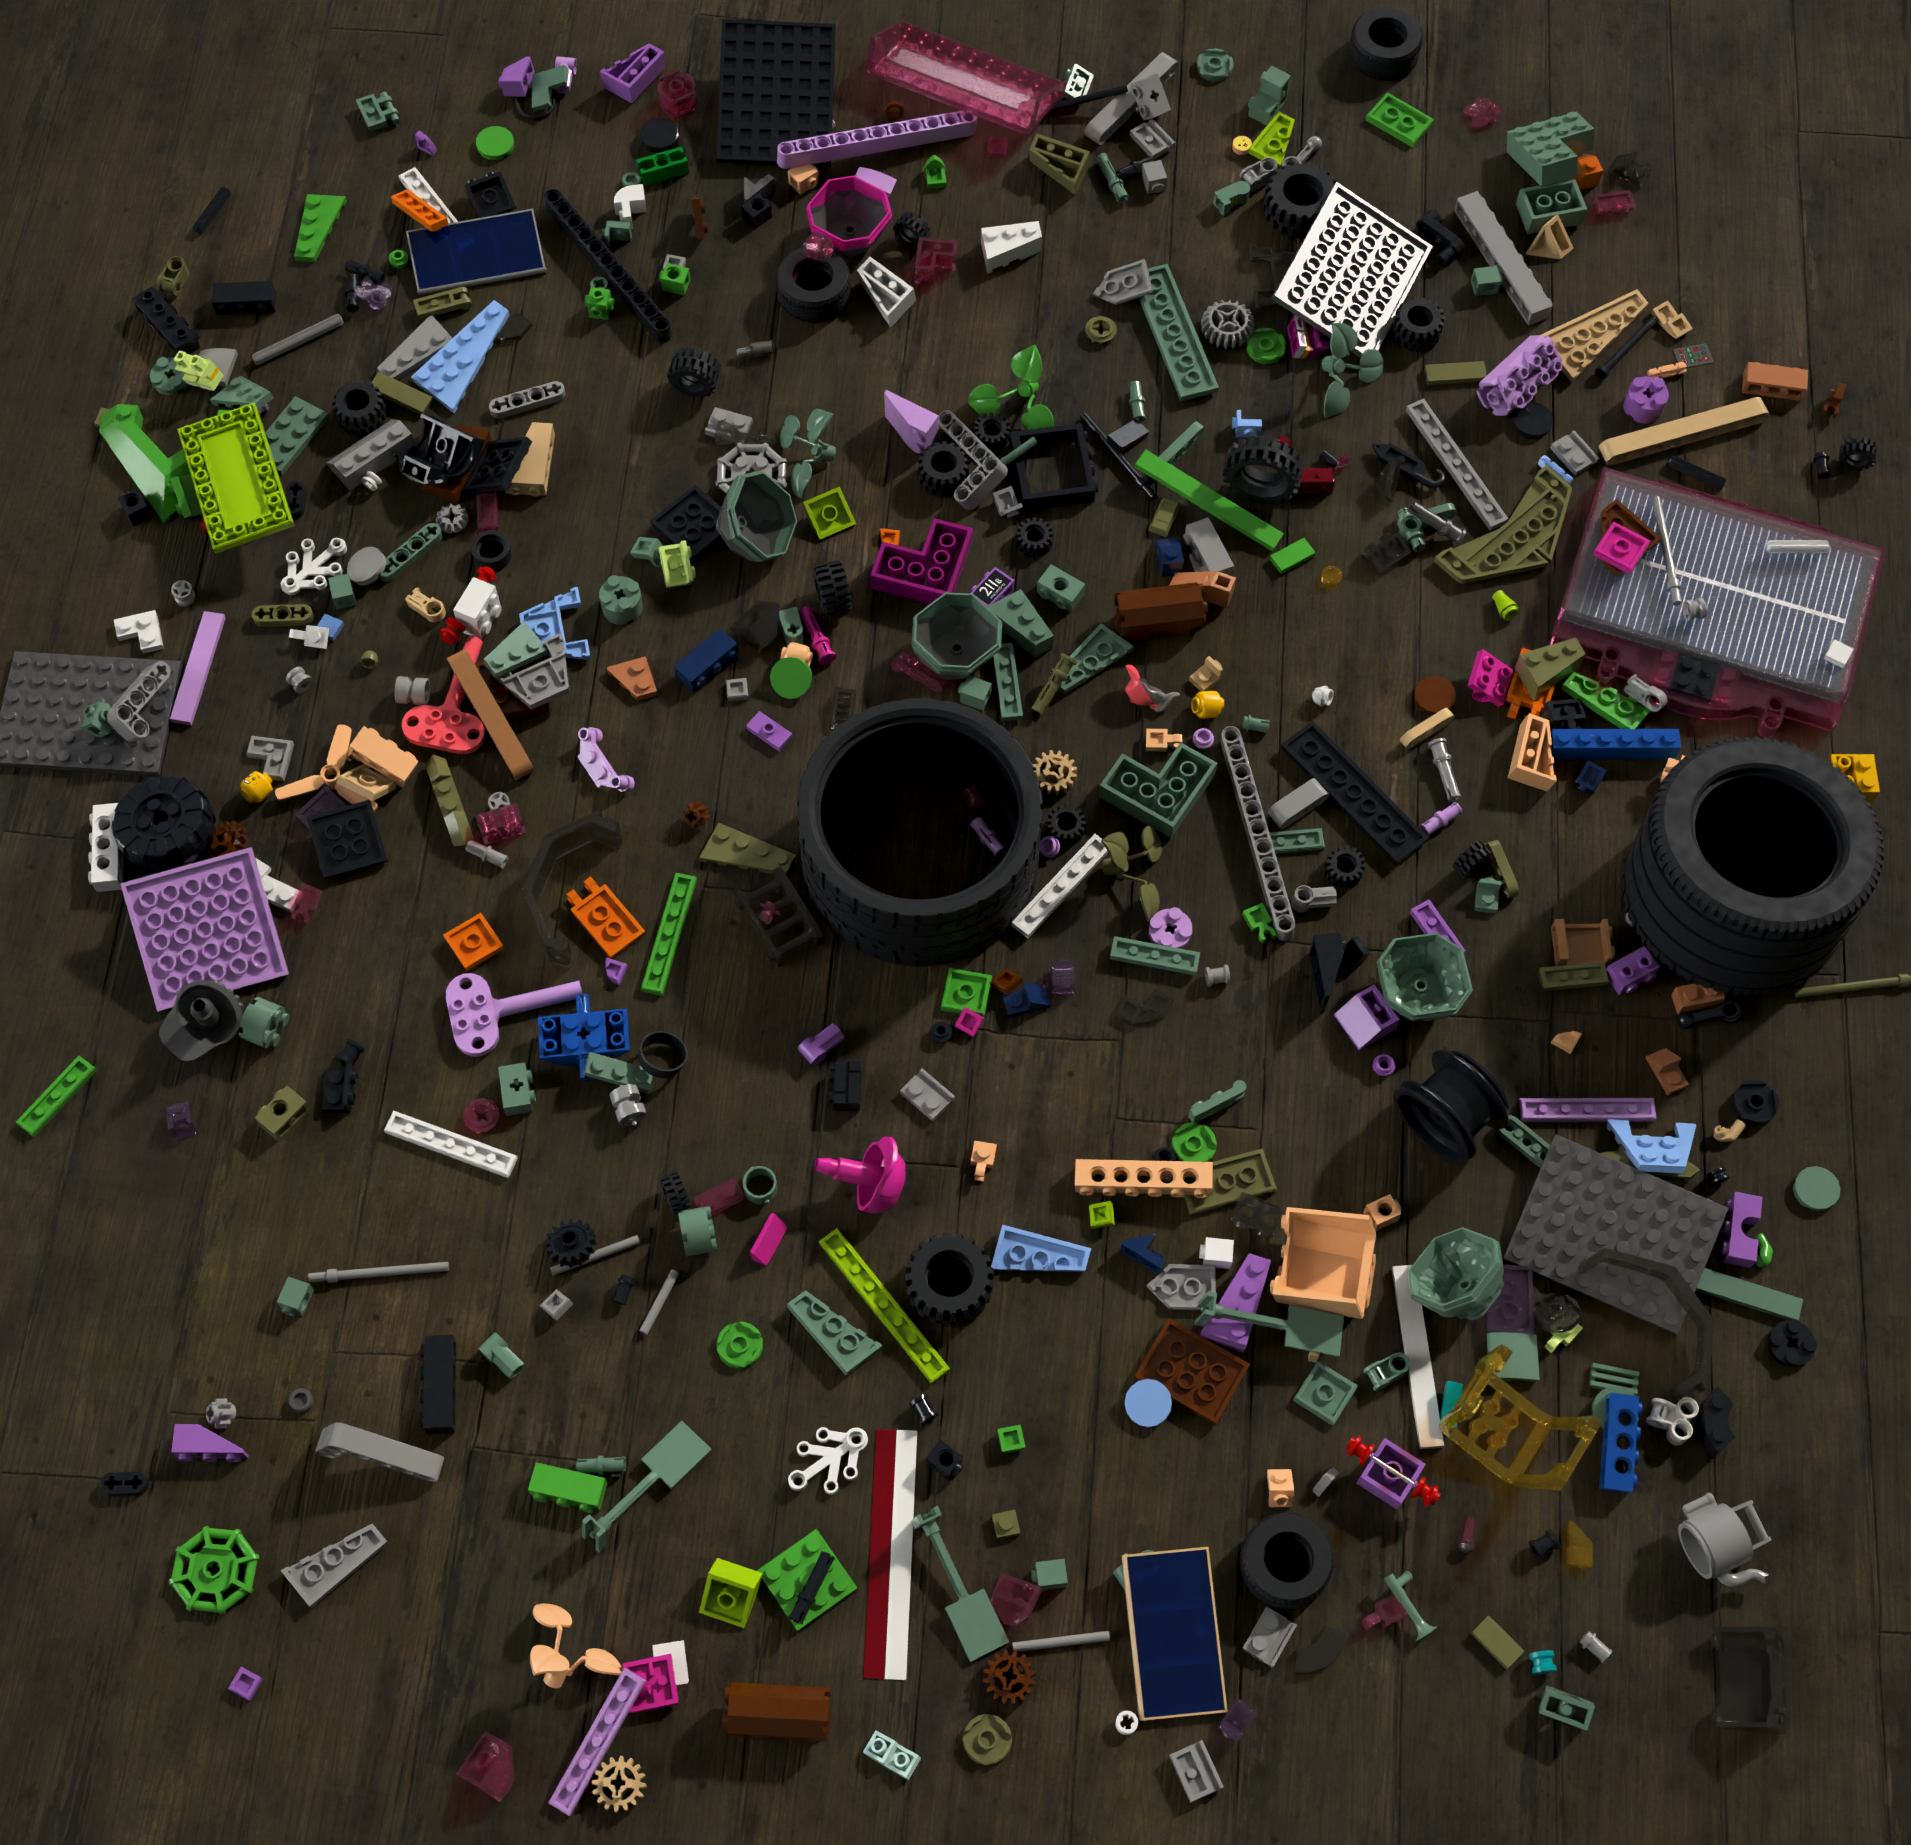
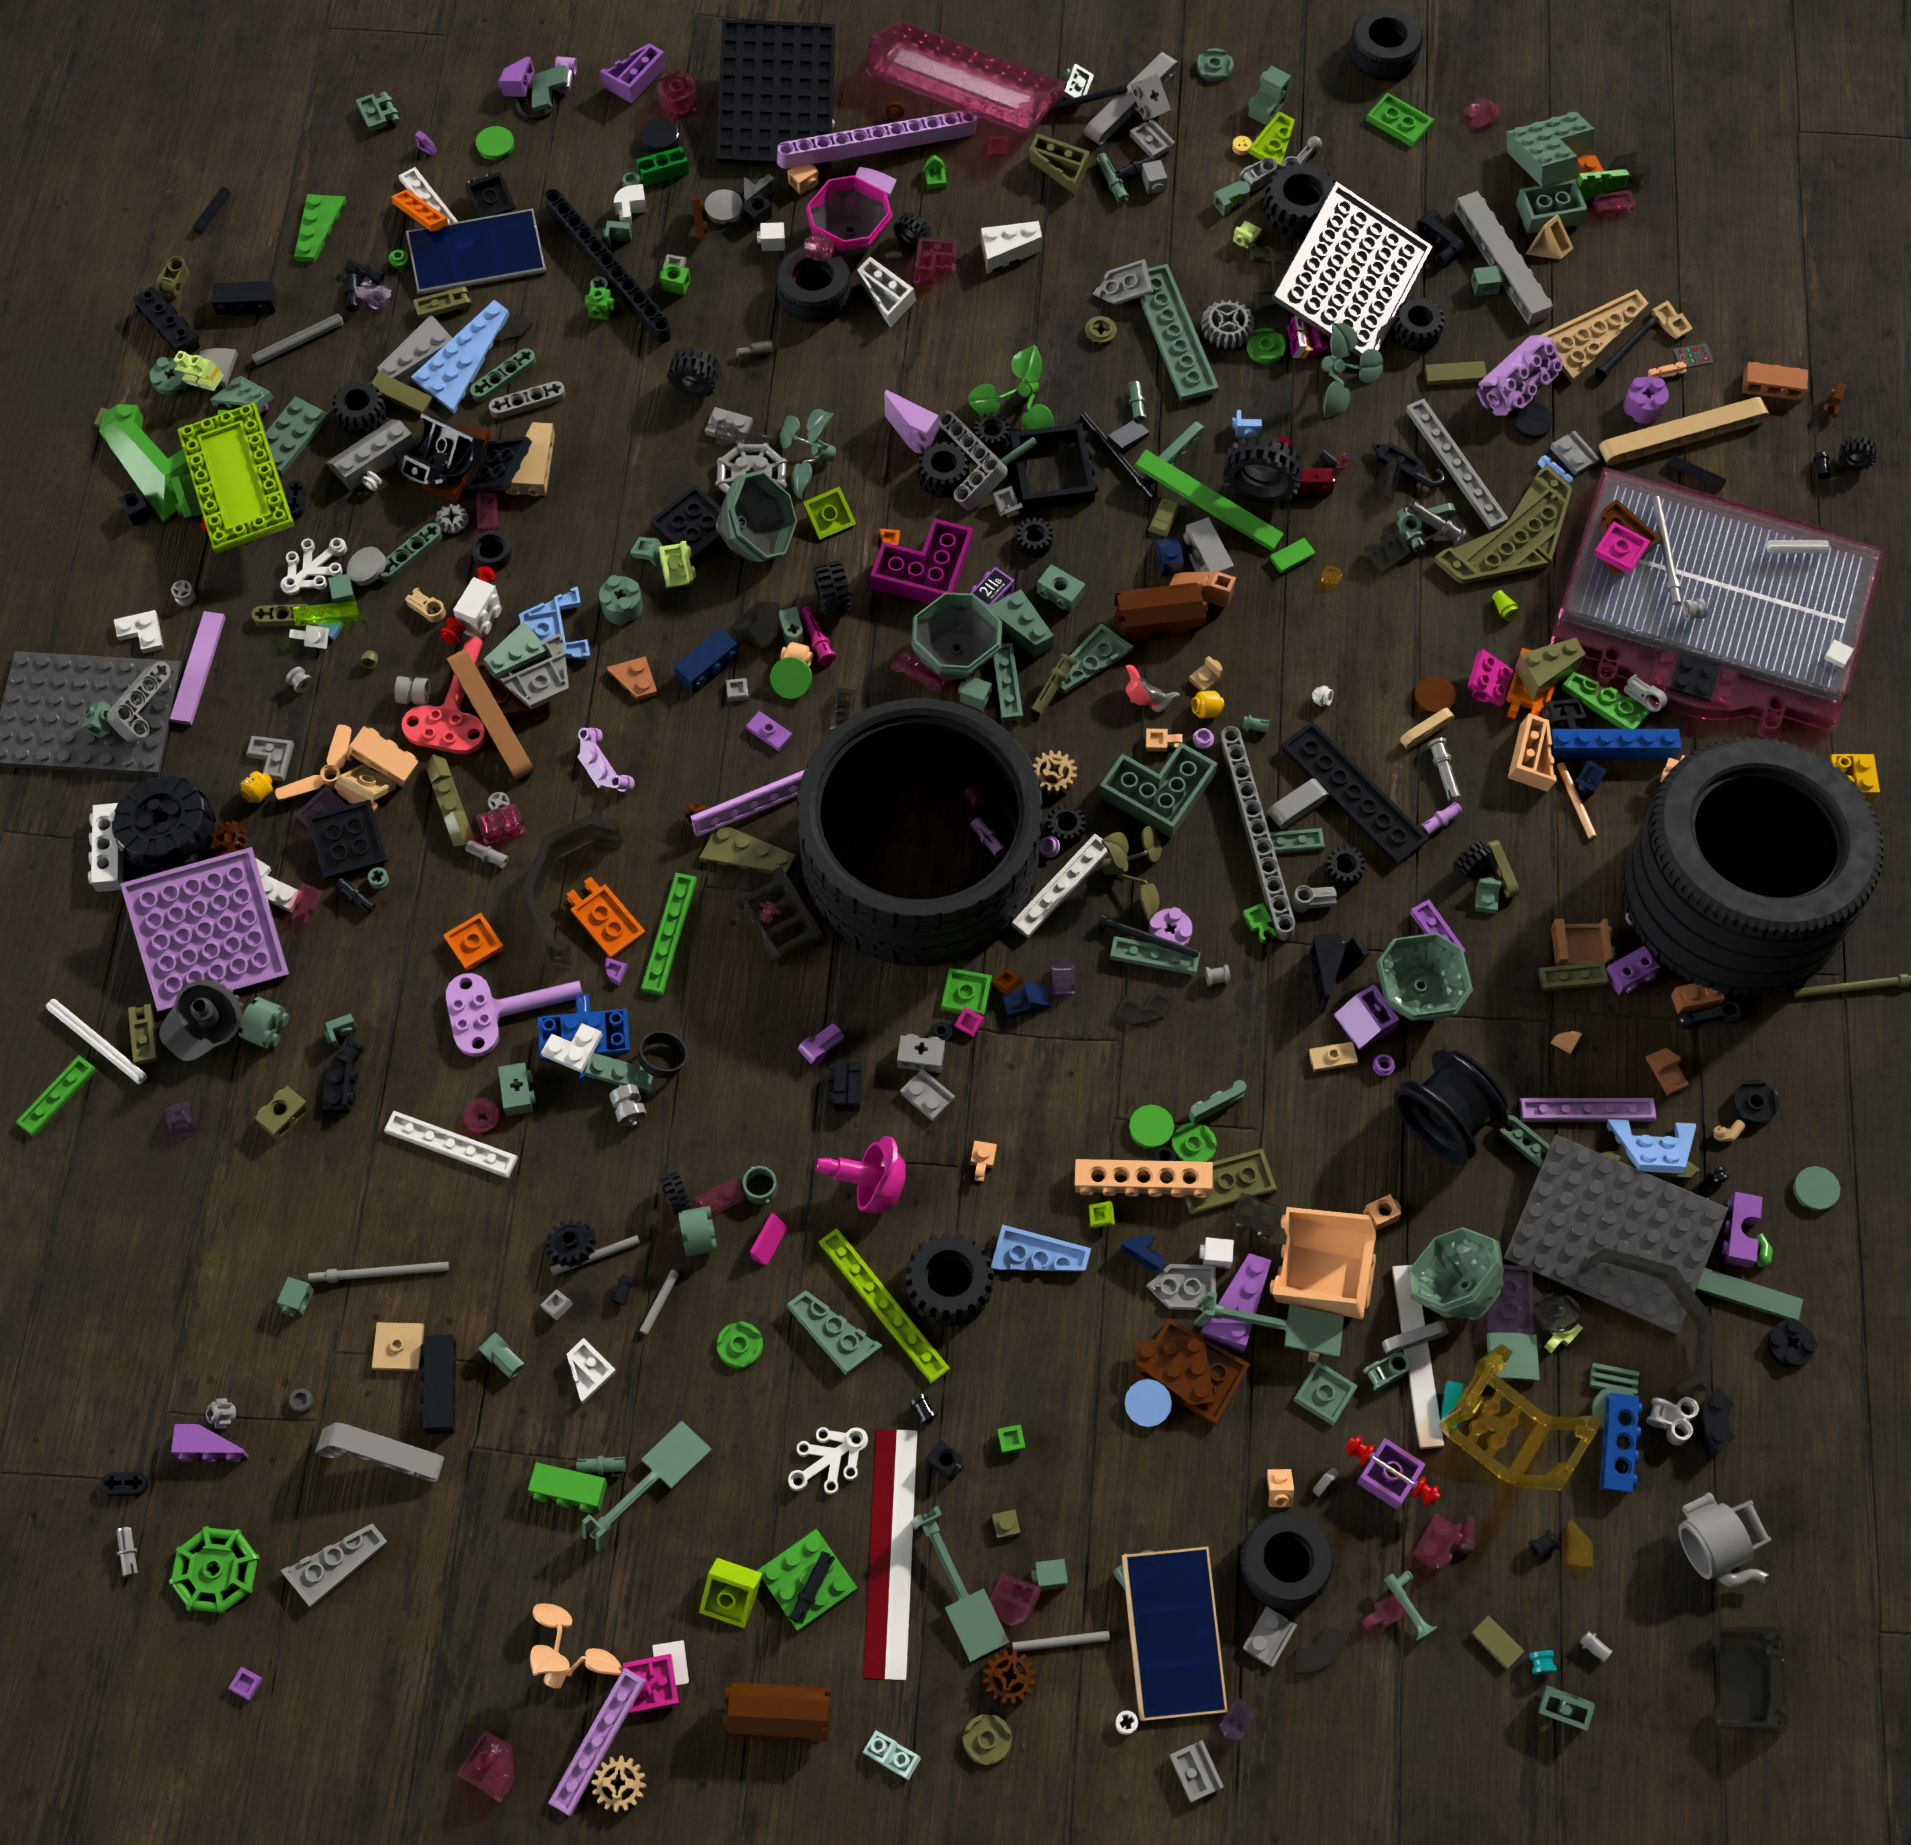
none -> white axle [46,999,147,1084]
none -> light grey axle [117,1527,138,1577]
none -> olive plate [128,1003,158,1065]
none -> clear neon green tile [292,601,359,626]
none -> sand green bracket [324,1013,357,1049]
none -> black pin [334,878,376,915]
none -> sand green bush [368,867,389,889]
none -> tan plate [372,1322,425,1371]
none -> sand green beam [470,348,536,402]
none -> white plate [541,1023,603,1073]
none -> white wing [567,1338,616,1404]
none -> lavender tile [691,770,804,837]
none -> light grey tile [705,189,743,224]
none -> white brick [757,222,785,251]
none -> light grey brick [897,1034,945,1073]
none -> black bar [1099,914,1199,958]
none -> bright green tile [1129,1104,1174,1149]
none -> reddish brown plate [1133,1334,1215,1407]
none -> yellowish green bracket [1233,221,1262,250]
none -> tan plate [1309,1042,1358,1072]
none -> light grey beam [1382,1321,1449,1355]
none -> clear pink bracket [1412,1513,1463,1571]
none -> light nougat bar [1557,762,1597,839]
none -> bright green wing [1577,169,1630,201]

